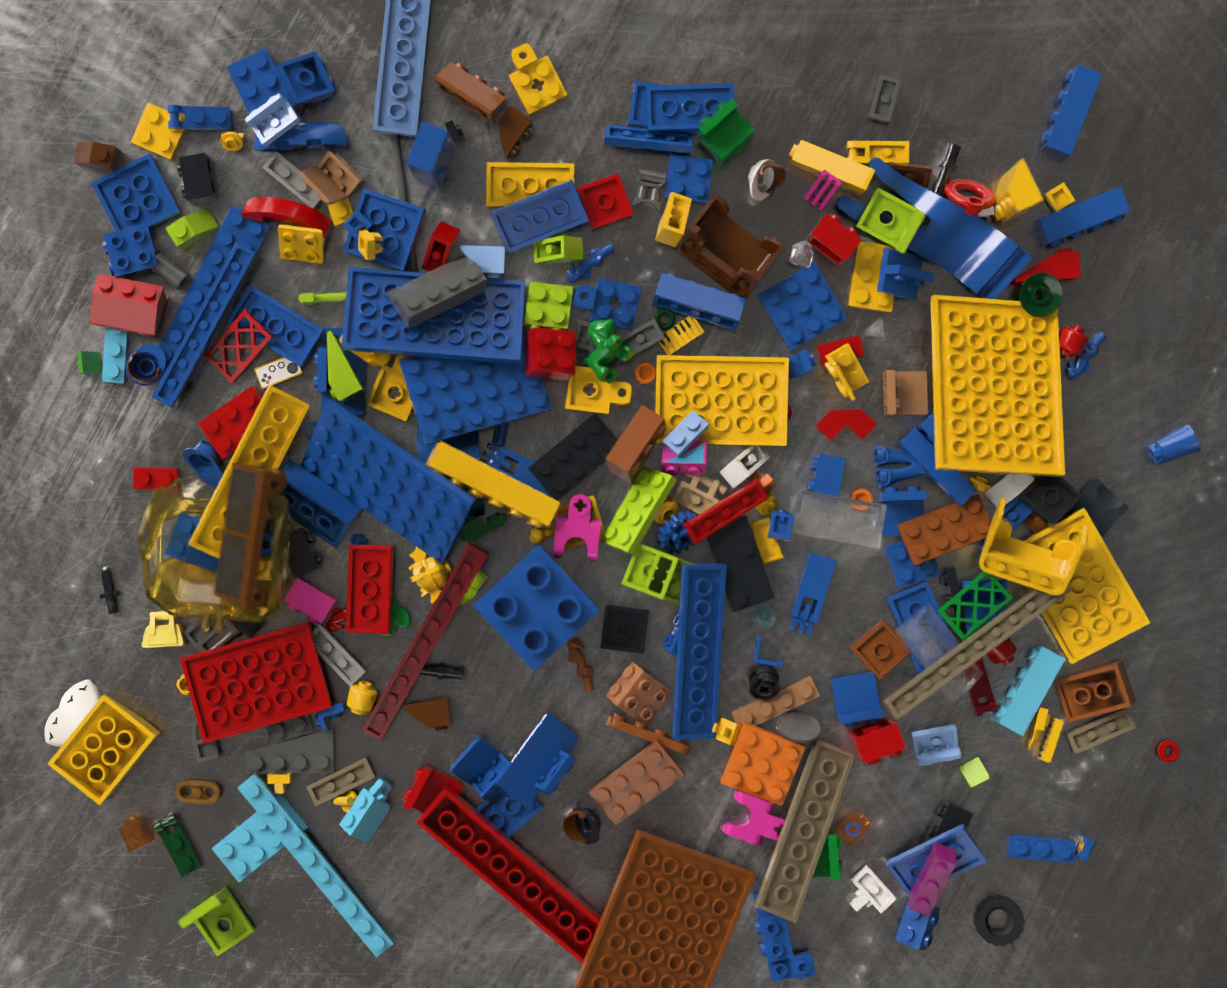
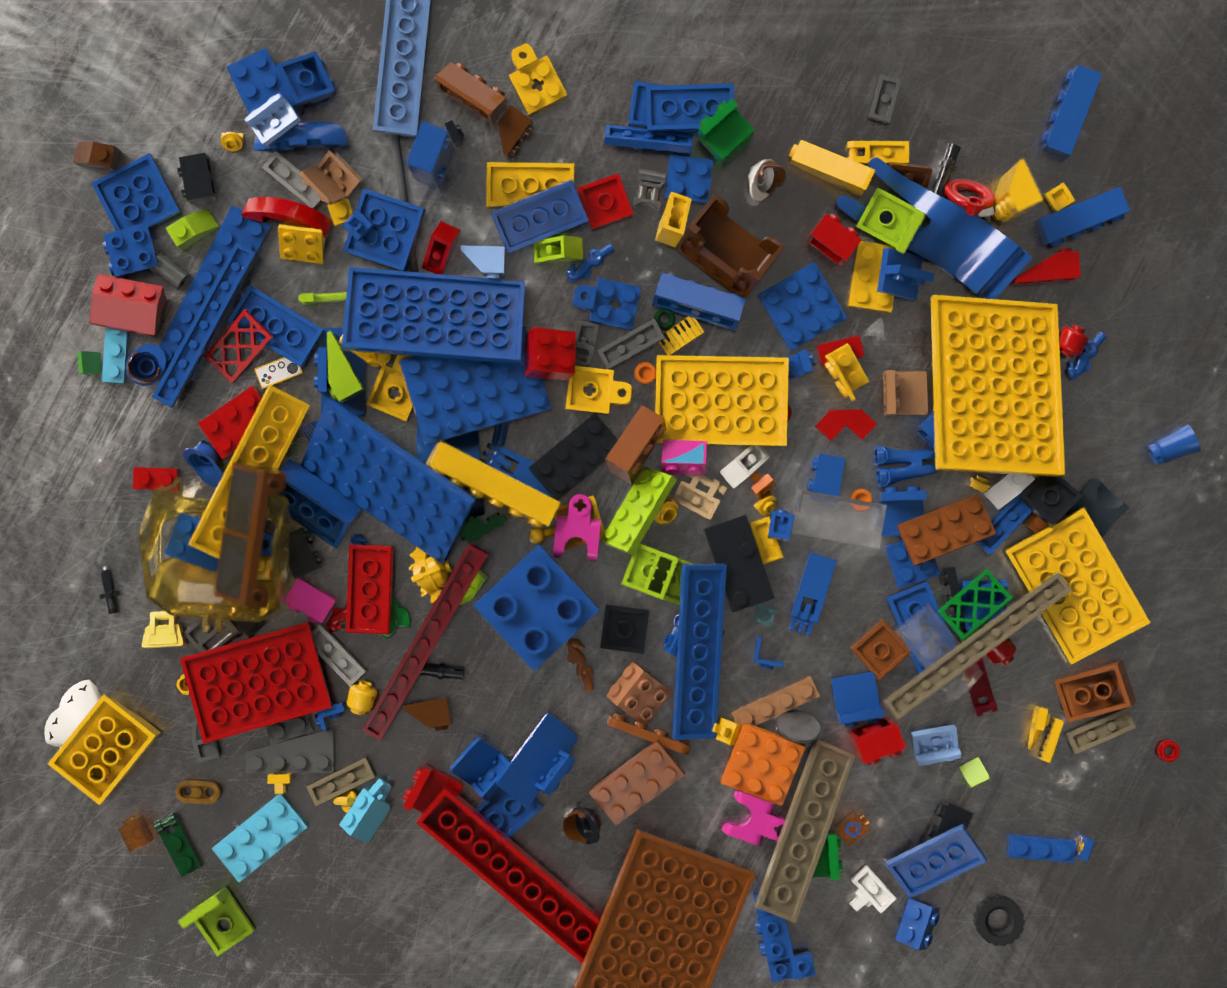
yellow plate [131,103,186,161] -> none
blue plate [167,105,231,131] -> none
medium azure plate [238,773,394,958] -> none
yellow tile [358,229,383,260] -> none
dark grey slope [386,255,487,330] -> none
lime plate [524,282,573,331] -> none
green animal [583,319,635,384] -> none
blue gear [657,511,696,555] -> none
plate [662,411,709,457] -> none
red tile [683,479,769,544] -> none
black wheel [749,667,780,700] -> none
clear slope [789,239,814,268] -> none
dark pink tile [804,169,842,211] -> none
blue tile [898,427,977,507] -> none
magenta brick [908,842,956,916] -> none
yellow windscreen [979,498,1088,595] -> none
medium azure brick [995,645,1065,736] -> none
dark green dish [1019,273,1063,317] -> none

